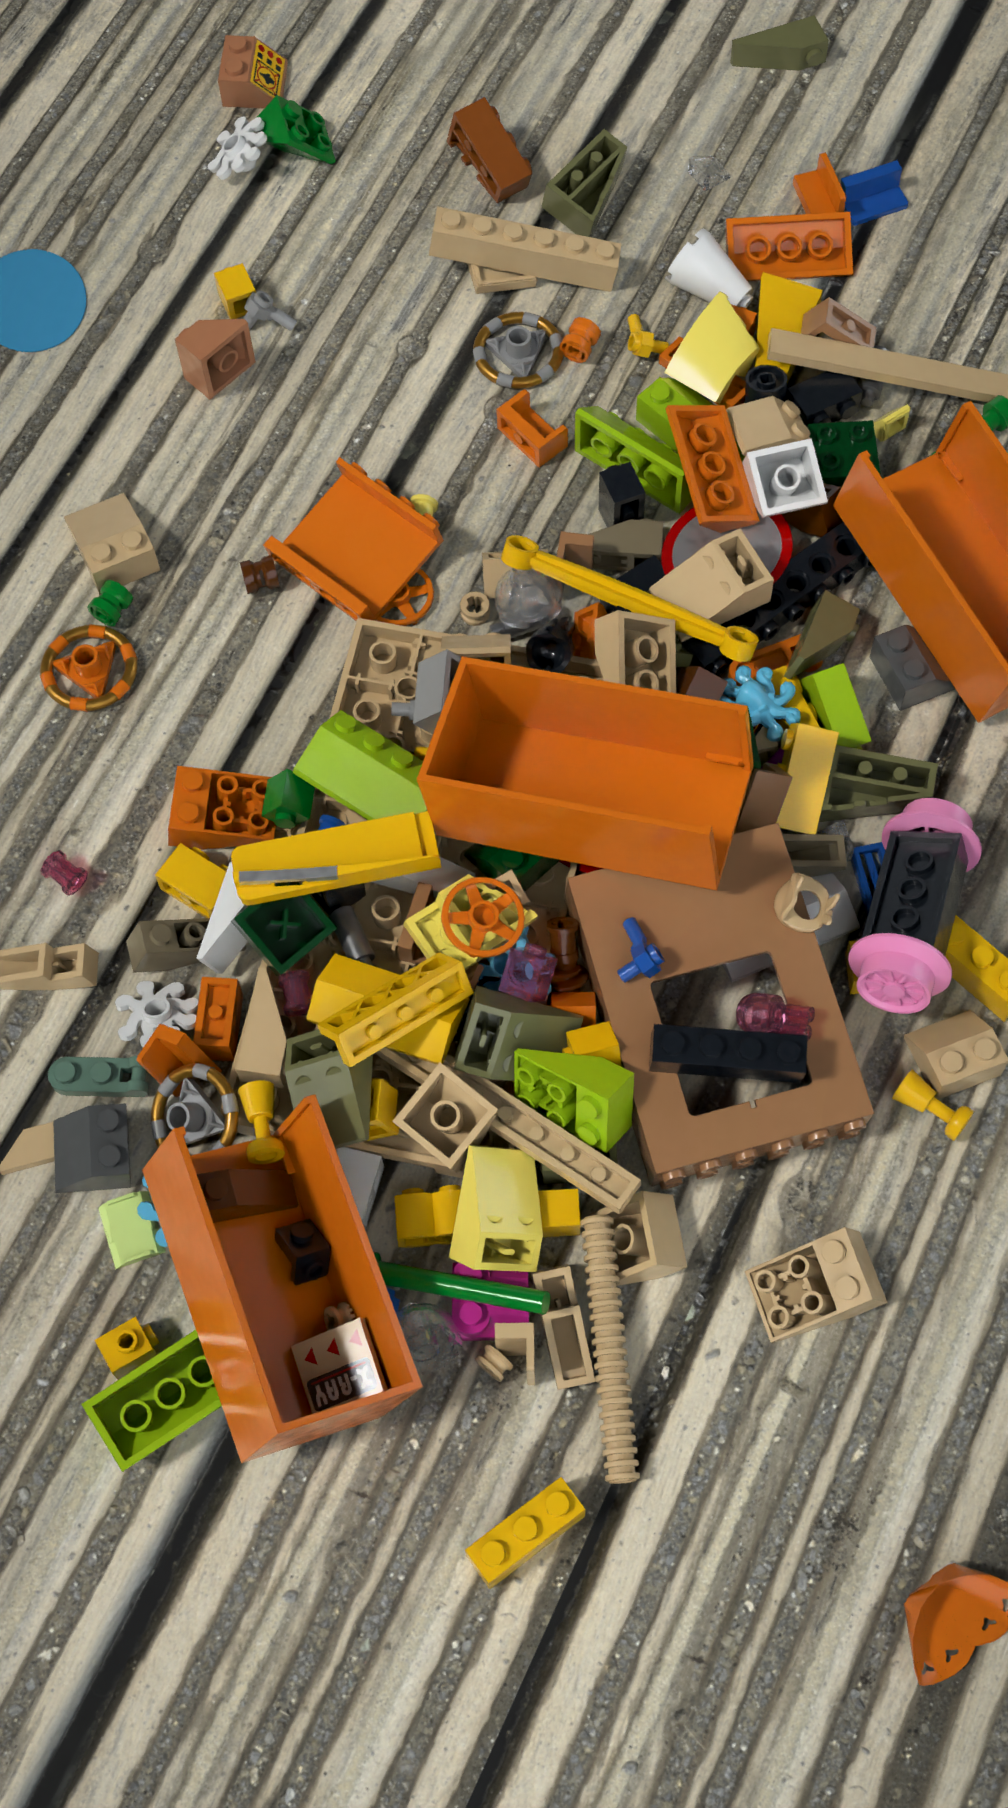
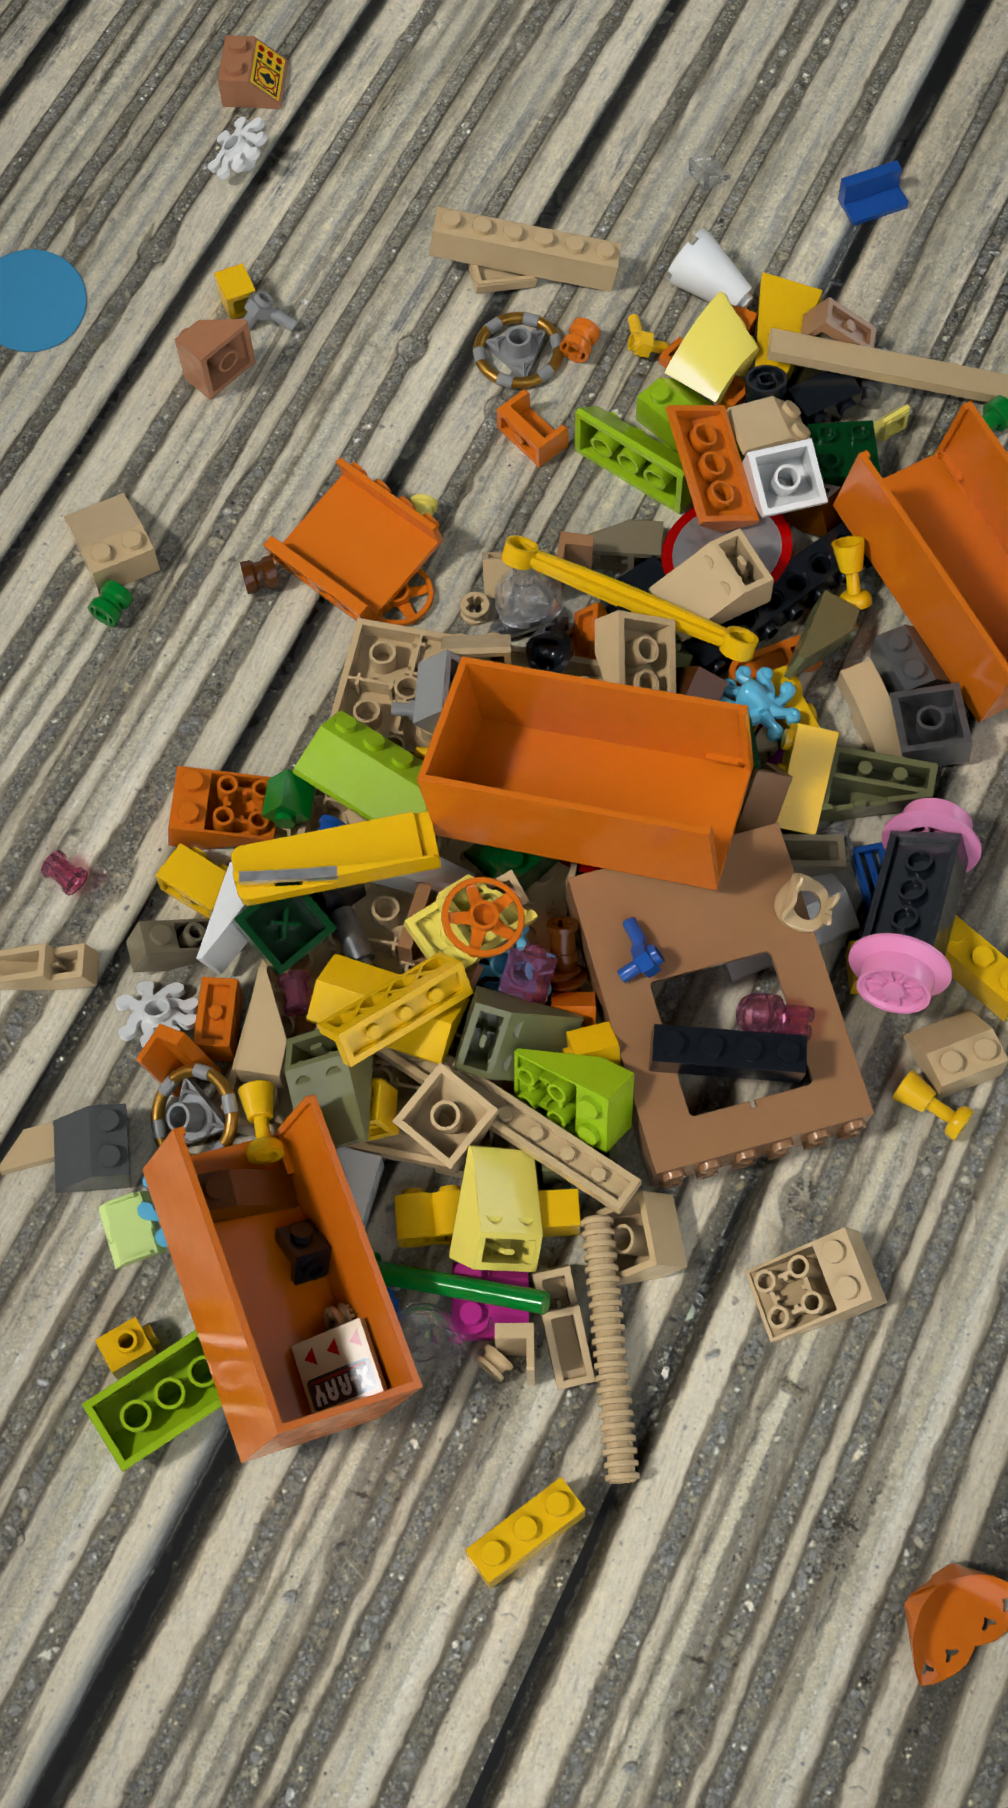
orange piece [40,624,137,712] -> none
sand green plate [48,1056,149,1097] -> none
green slope [256,95,336,165] -> none
dark orange wedge [446,97,532,203] -> none
olive wedge [542,129,627,237] -> none
black brick [598,462,646,527] -> none
orange slope [726,212,853,282] -> none
olive slope [730,15,829,71] -> none
orange panel [793,152,846,214] -> none
lime slope [799,663,872,750] -> none
none -> yellow piece [831,536,872,610]
none -> tan slope [837,659,906,758]
none -> flat silver slope [890,682,972,767]

